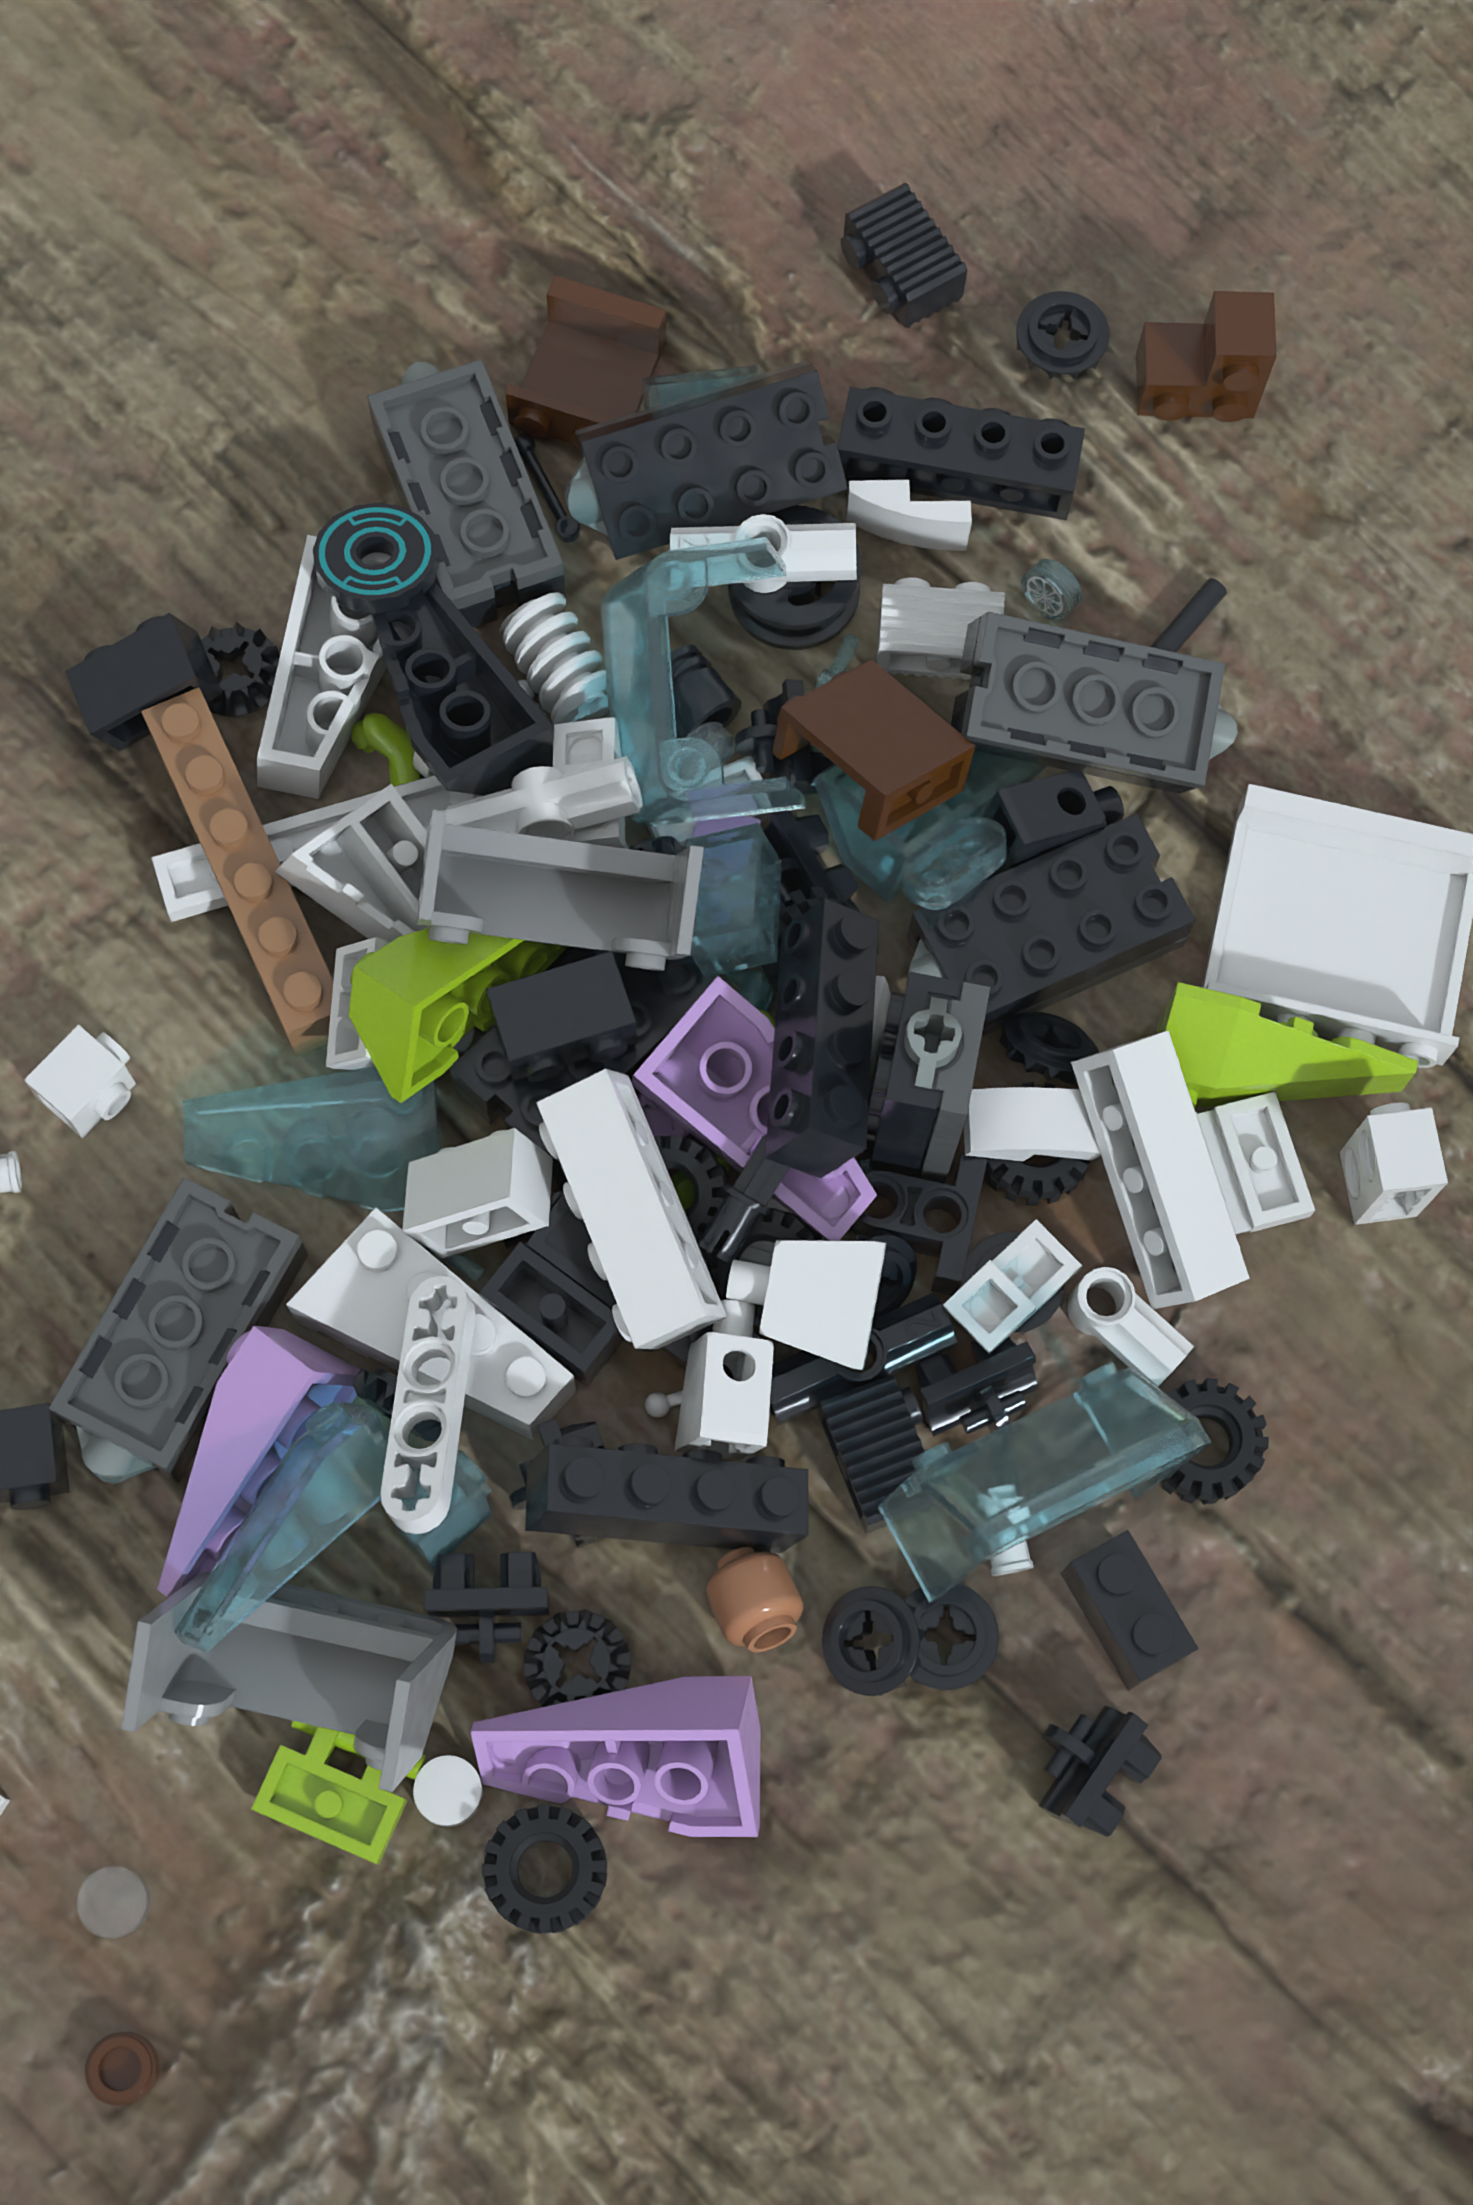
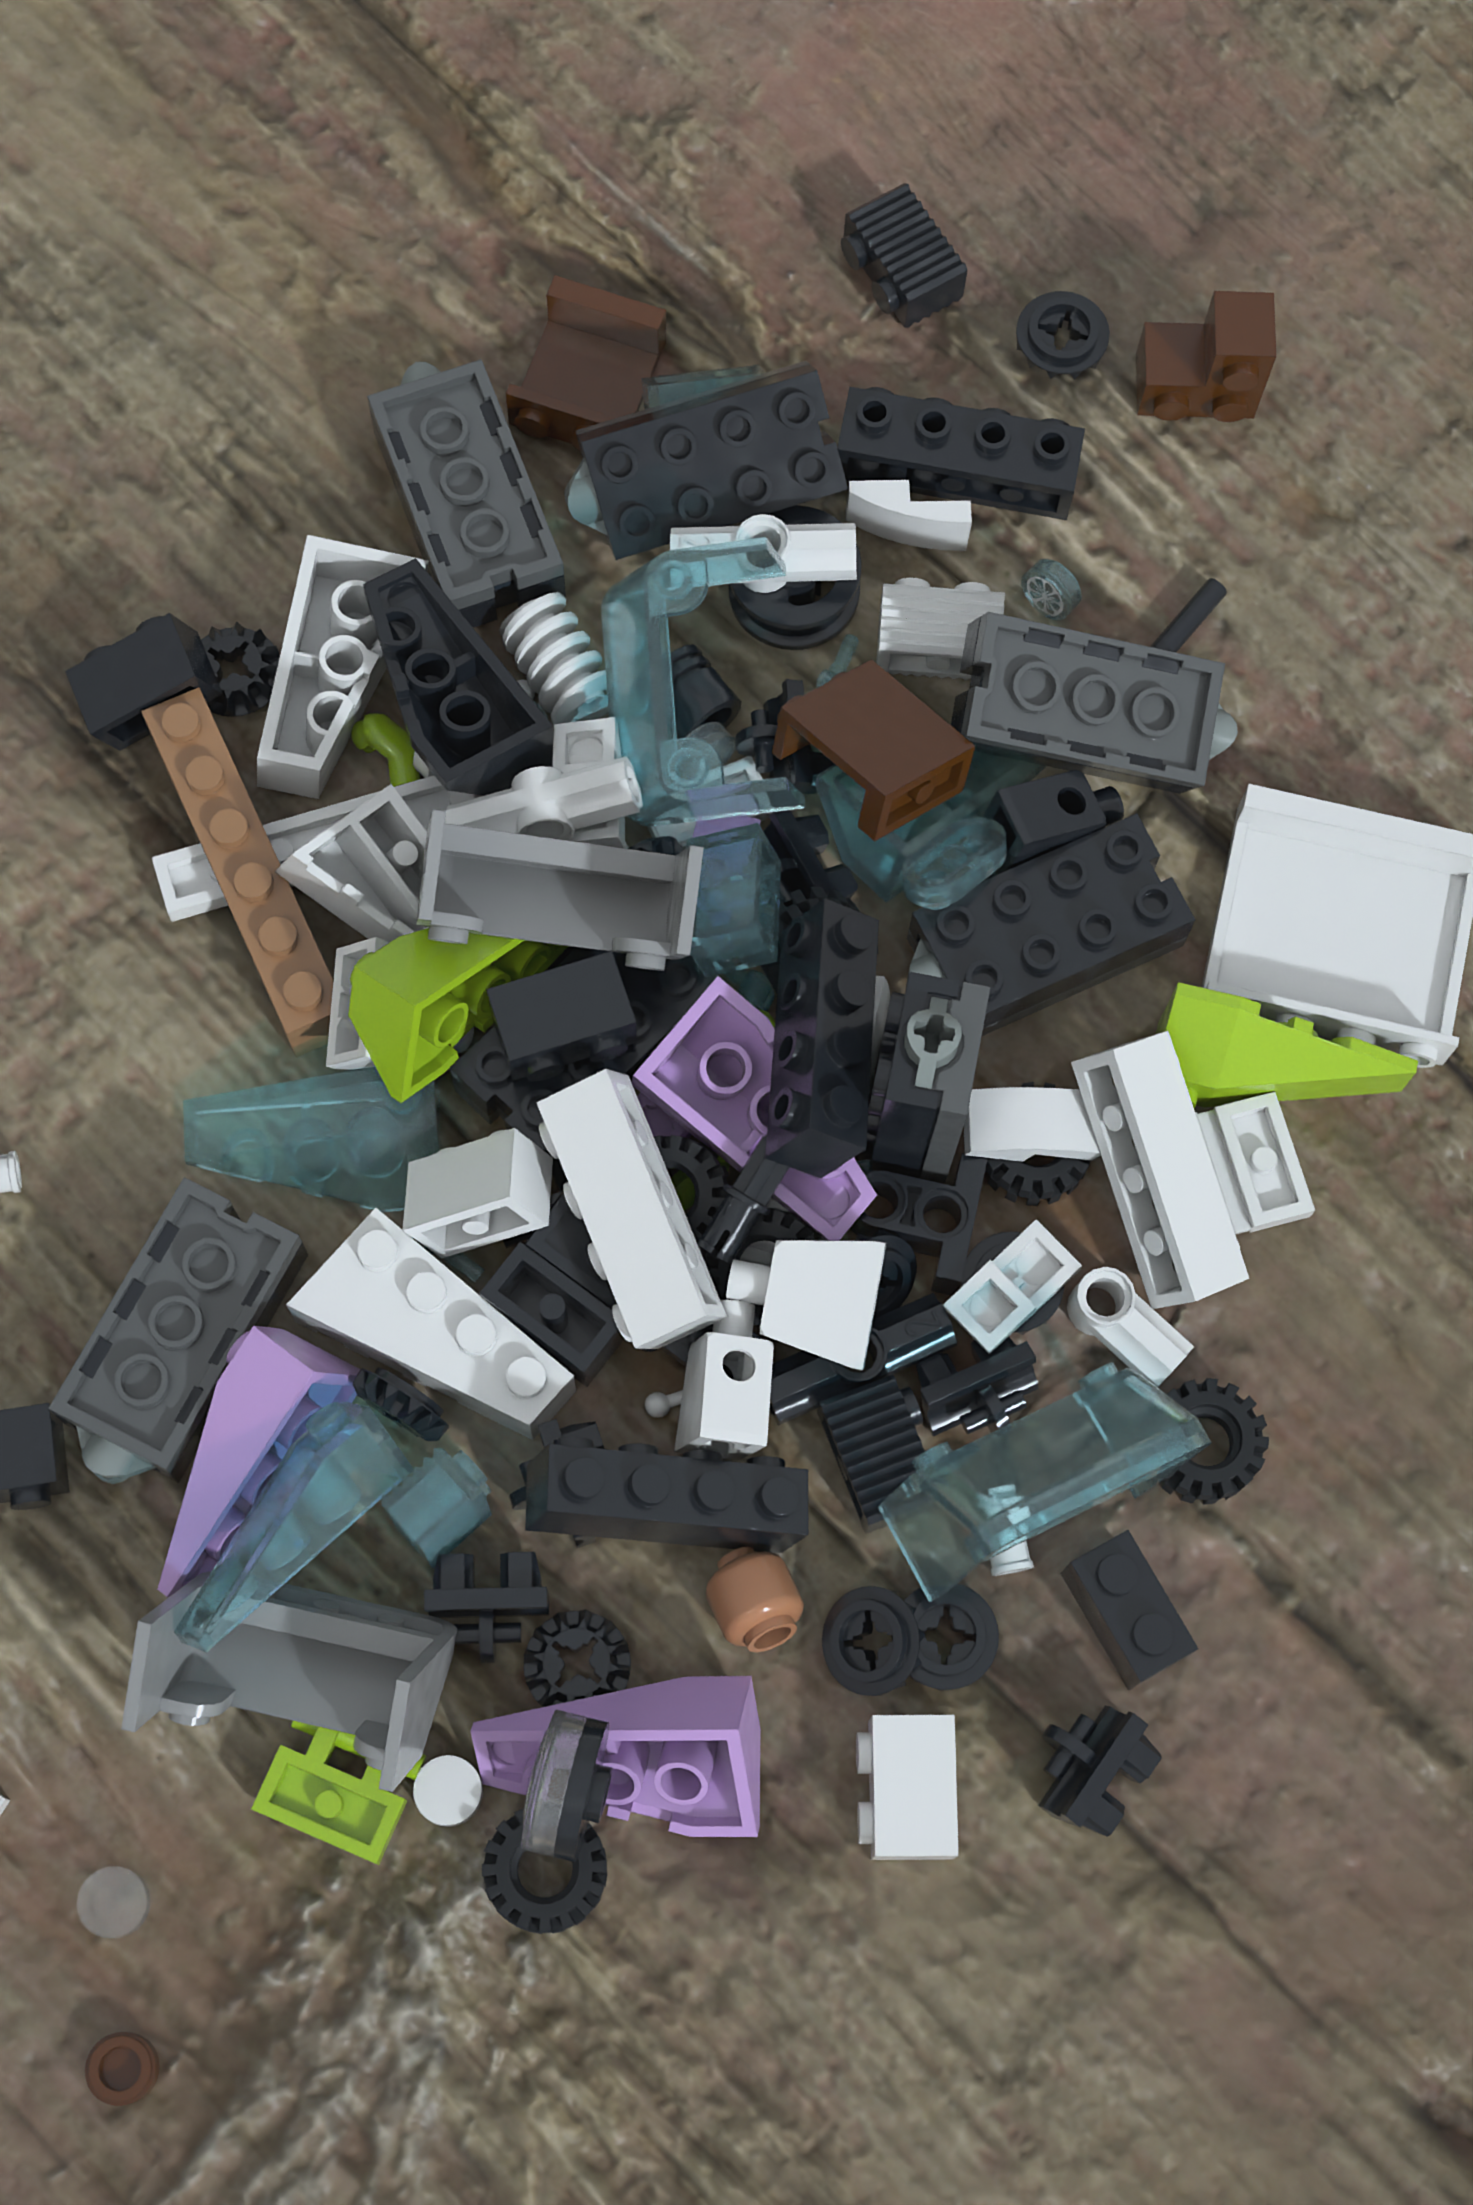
white brick [24,1025,136,1139] -> none
black tile [313,503,439,614] -> none
white beam [381,1275,475,1534] -> none
black hinge [514,434,580,543] -> none
black gear [999,1012,1099,1084] -> none
white brick [1339,1102,1448,1225] -> none
none -> piece [521,1709,613,1863]
none -> white brick [856,1715,958,1860]

